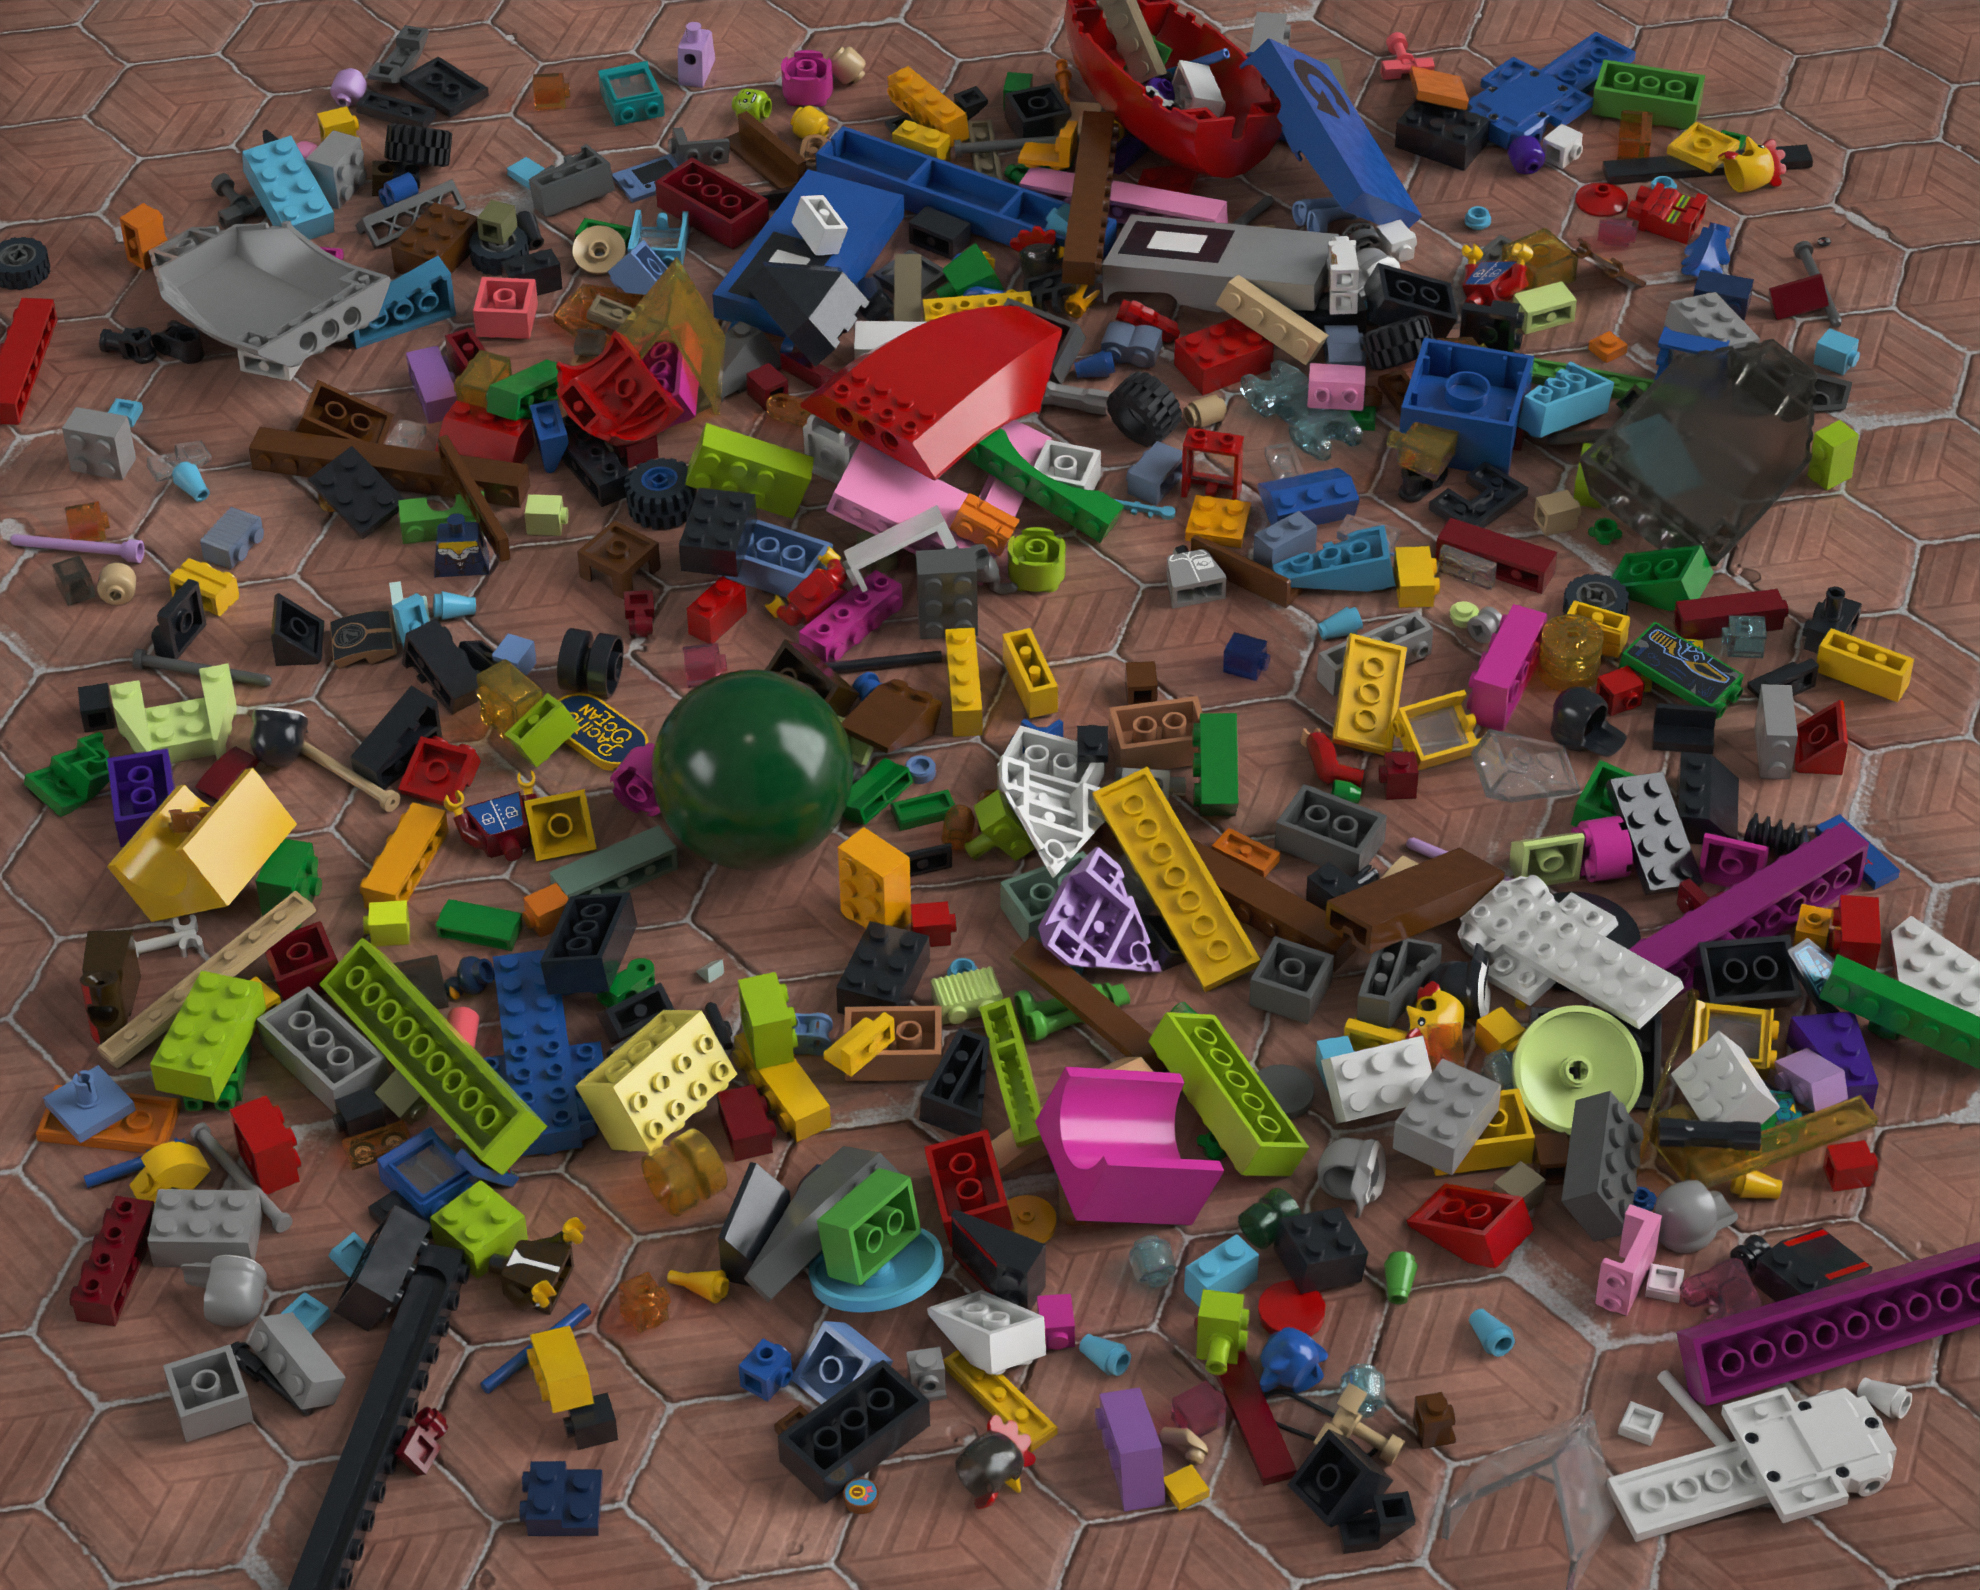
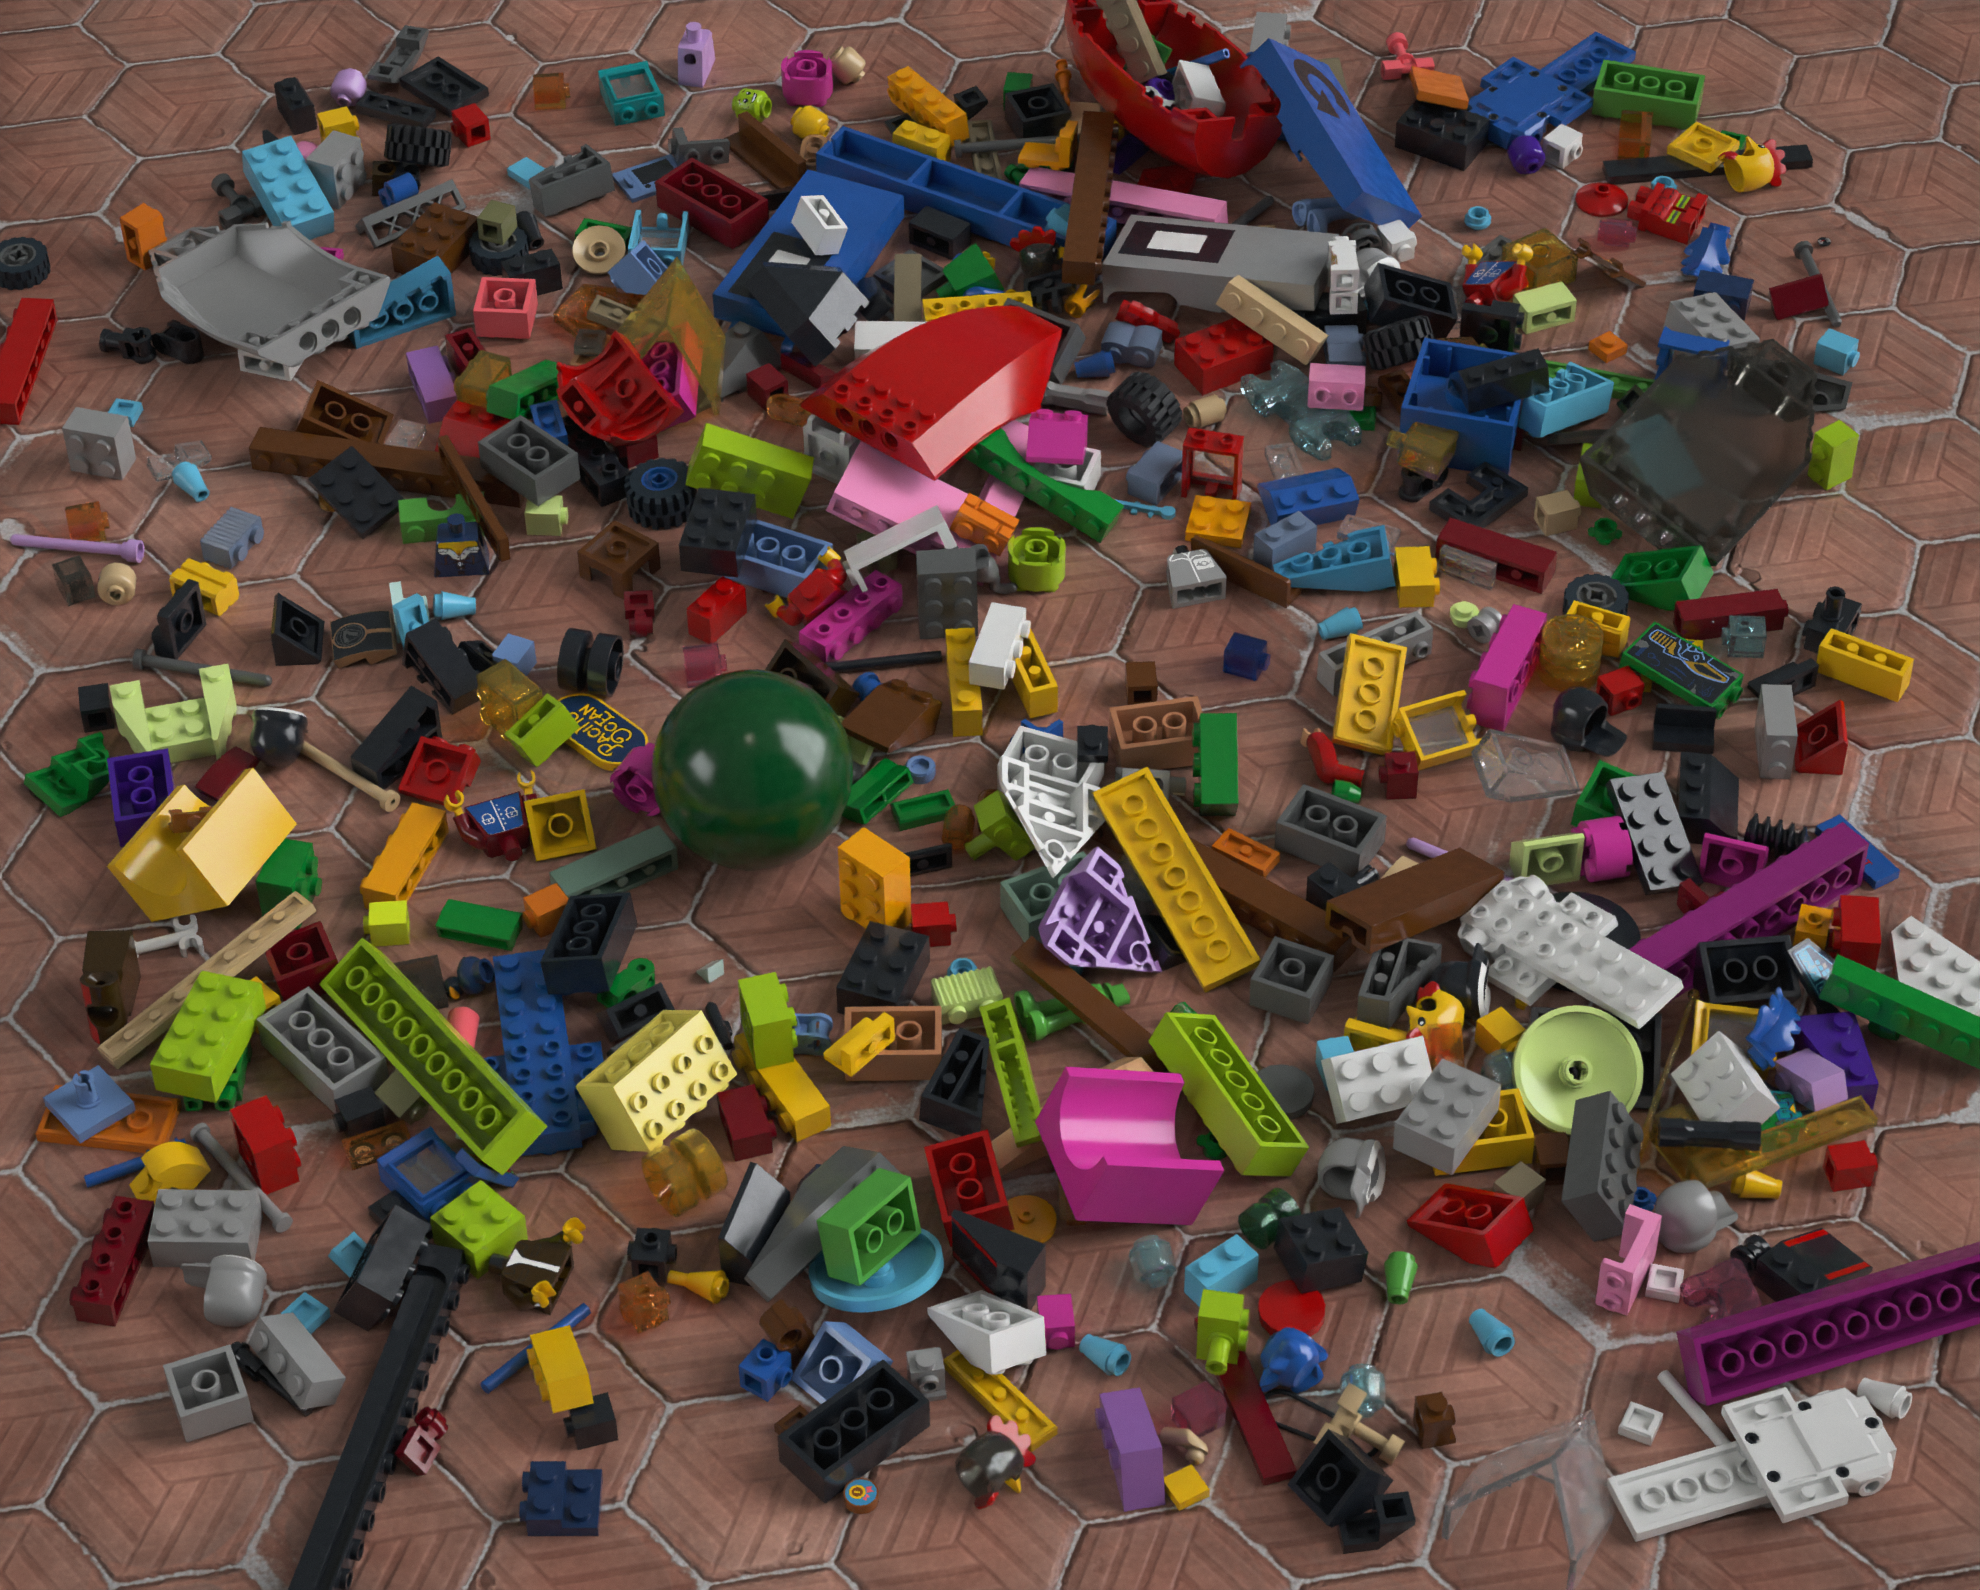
none -> black brick [274,77,318,135]
none -> red brick [450,103,491,148]
none -> dark grey brick [478,415,580,506]
none -> black brick [627,1228,677,1283]
none -> reddish brown plate [759,1298,815,1356]
none -> white brick [969,602,1031,690]
none -> dark pink slope [1026,409,1088,465]
none -> black slope [1450,348,1549,414]
none -> blue plant [1745,987,1801,1071]

